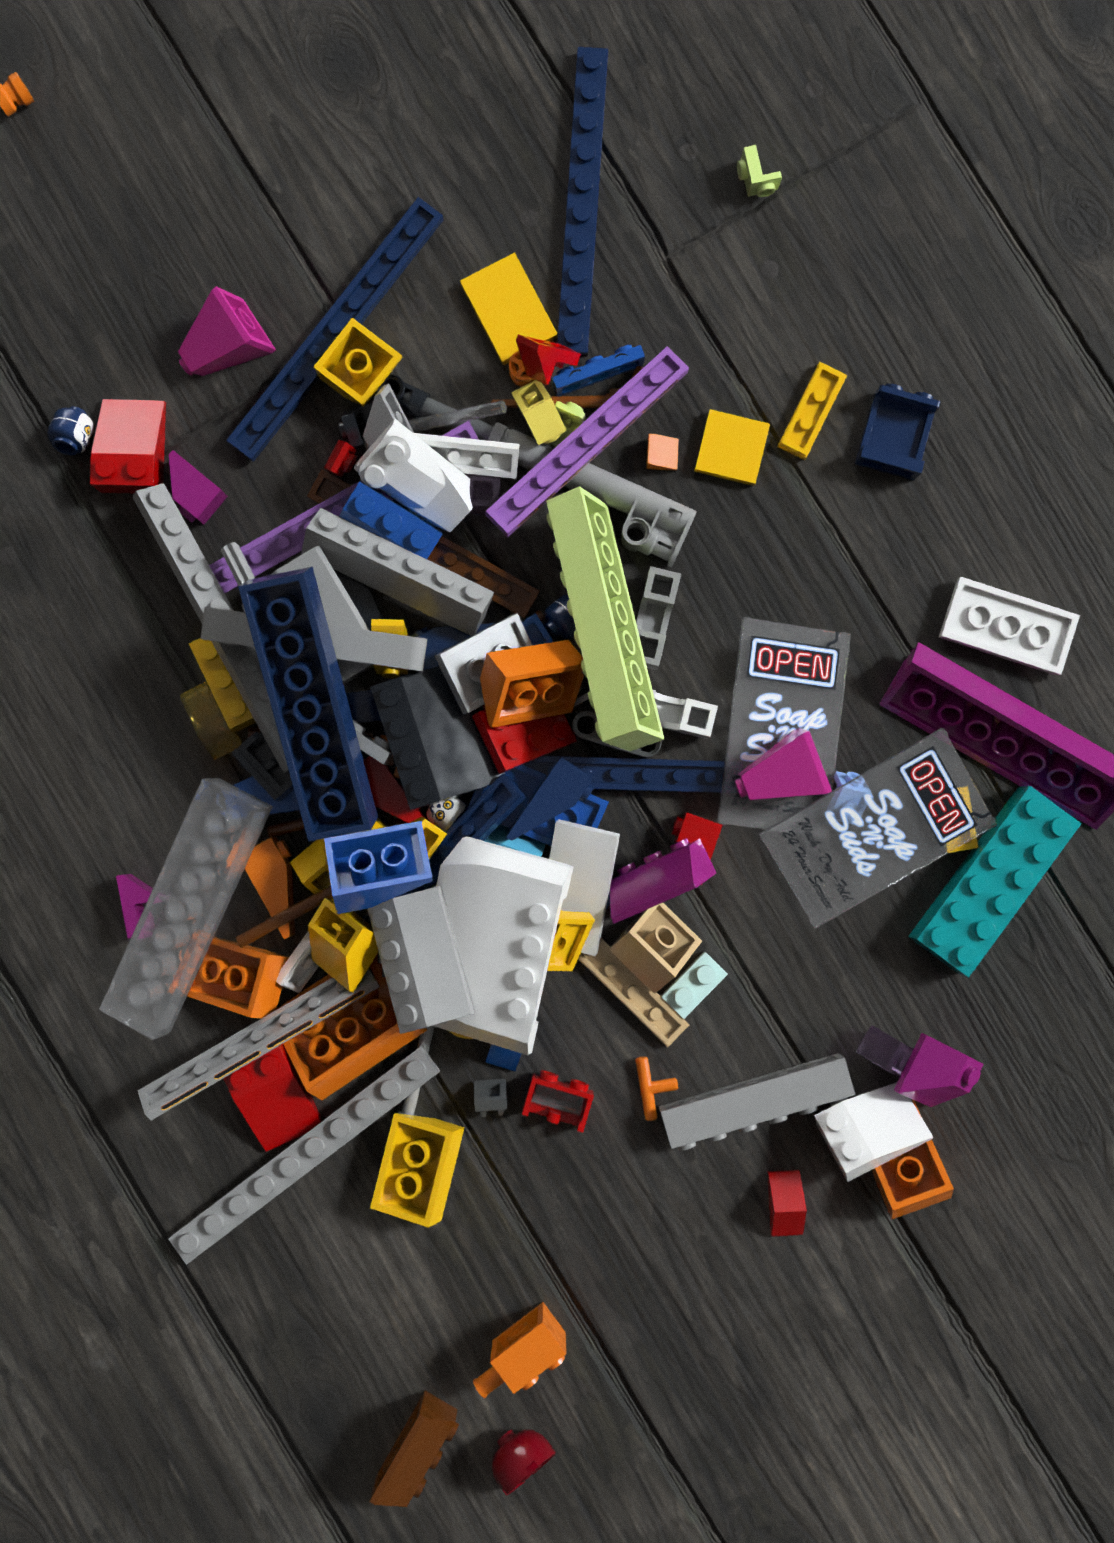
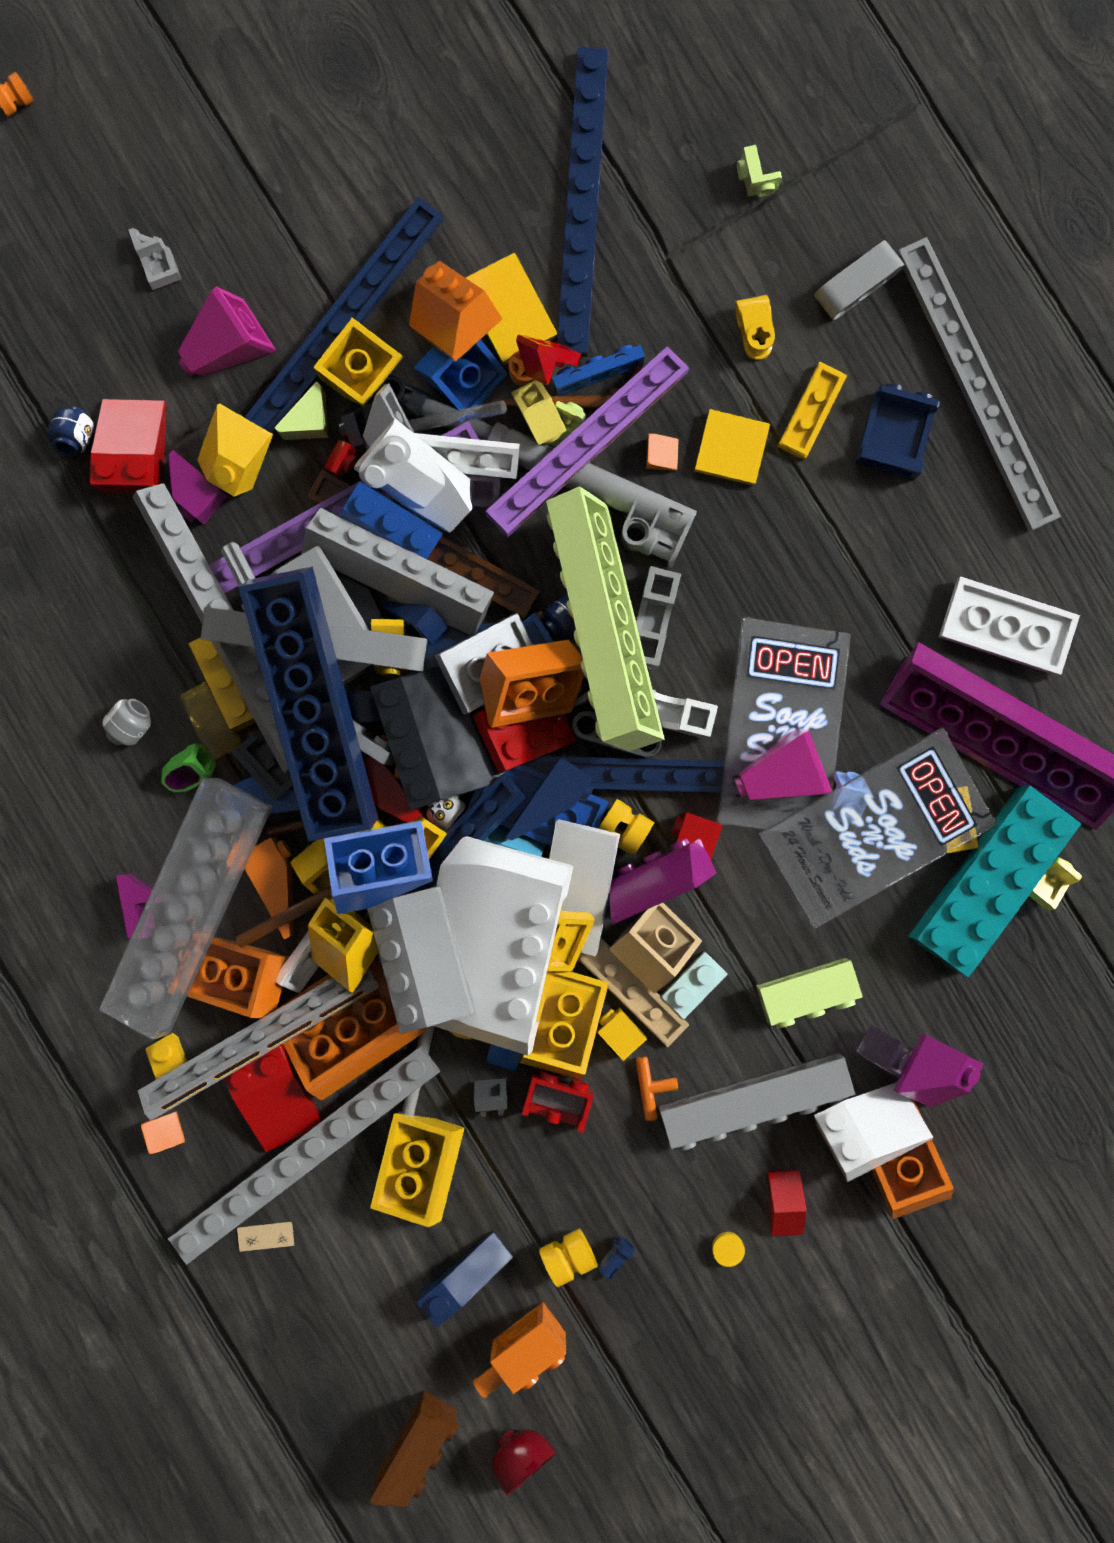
none -> light grey head [103,699,151,746]
none -> light grey slope [129,228,182,290]
none -> slope [141,1111,185,1155]
none -> yellow bracket [145,1033,188,1080]
none -> bright green rock [161,744,216,792]
none -> yellow slope [197,404,273,497]
none -> tan sticker [237,1222,294,1252]
none -> yellowish green slope [275,381,328,440]
none -> dark blue slope [381,601,447,644]
none -> orange slope [409,261,502,362]
none -> blue slope [414,339,508,416]
none -> slope [417,1231,513,1328]
none -> yellow slope [519,971,609,1080]
none -> yellow wheel [539,1228,598,1287]
none -> yellow wheel [597,799,654,856]
none -> yellow brick [597,1007,647,1061]
none -> dark blue pin [597,1236,635,1280]
none -> yellow tile [712,1232,745,1267]
none -> yellow piece [735,295,775,360]
none -> yellowish green brick [756,958,862,1028]
none -> light grey beam [814,240,905,320]
none -> light grey plate [897,237,1061,532]
none -> light yellow bracket [1029,857,1082,911]

